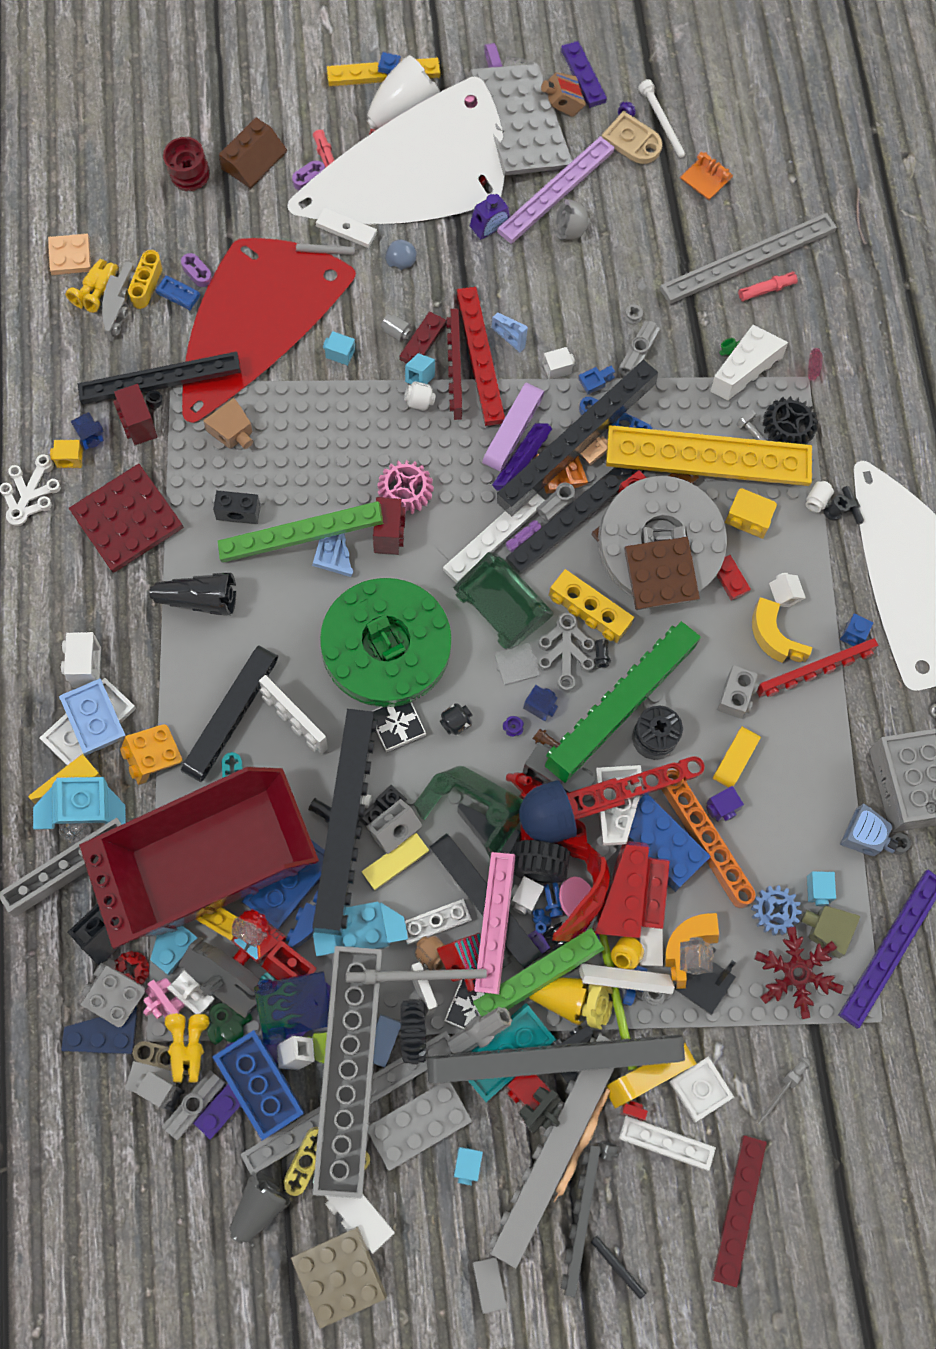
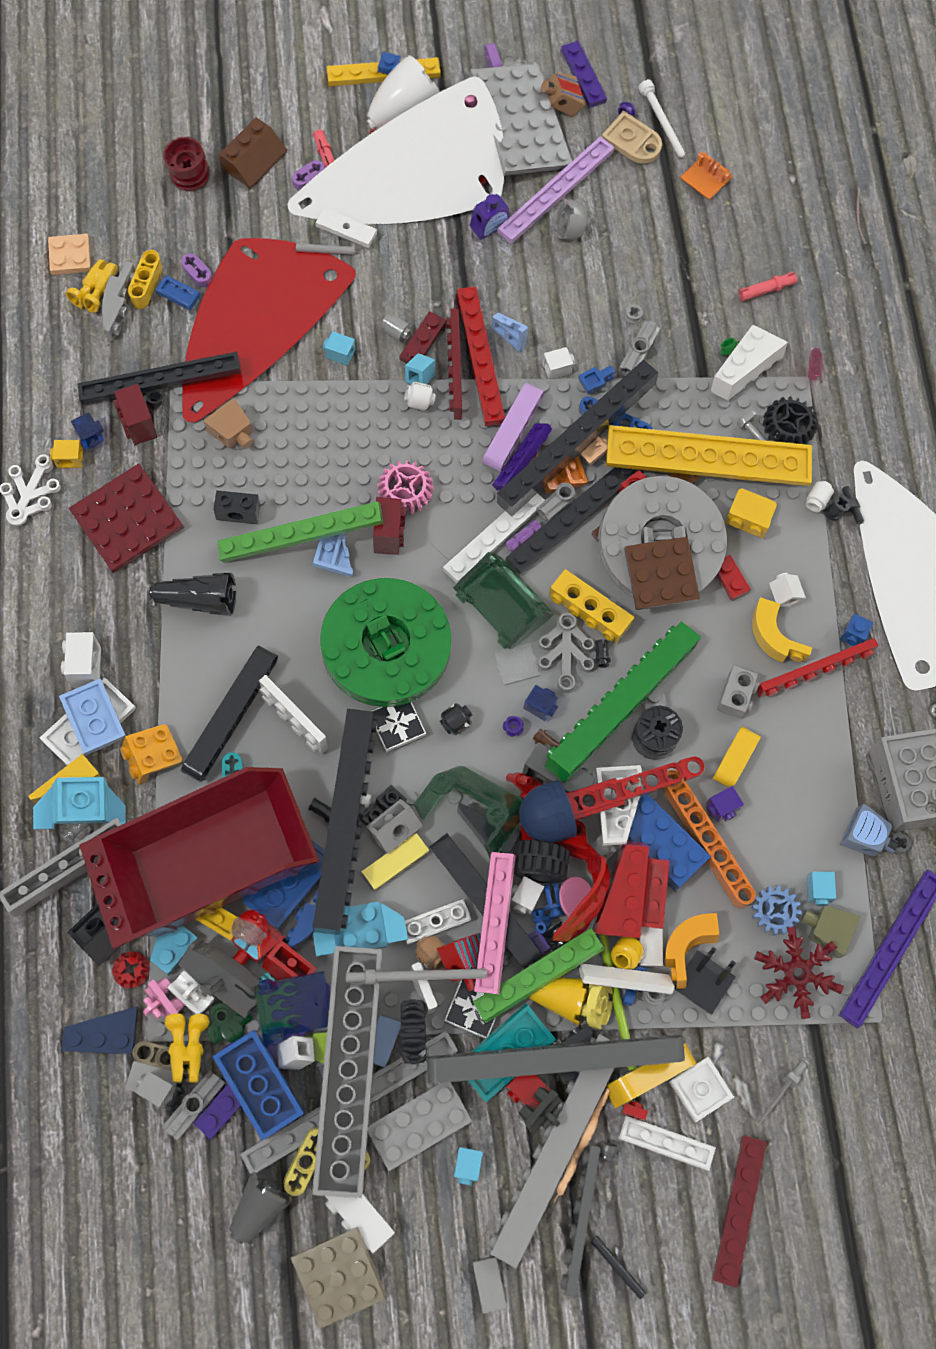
light grey bracket [81,959,145,1027] -> none
sand blue hair [385,240,417,270] -> none
light grey piece [448,1007,512,1054] -> none
light grey plate [660,213,837,304] -> none
clear brick [680,937,714,975] -> none

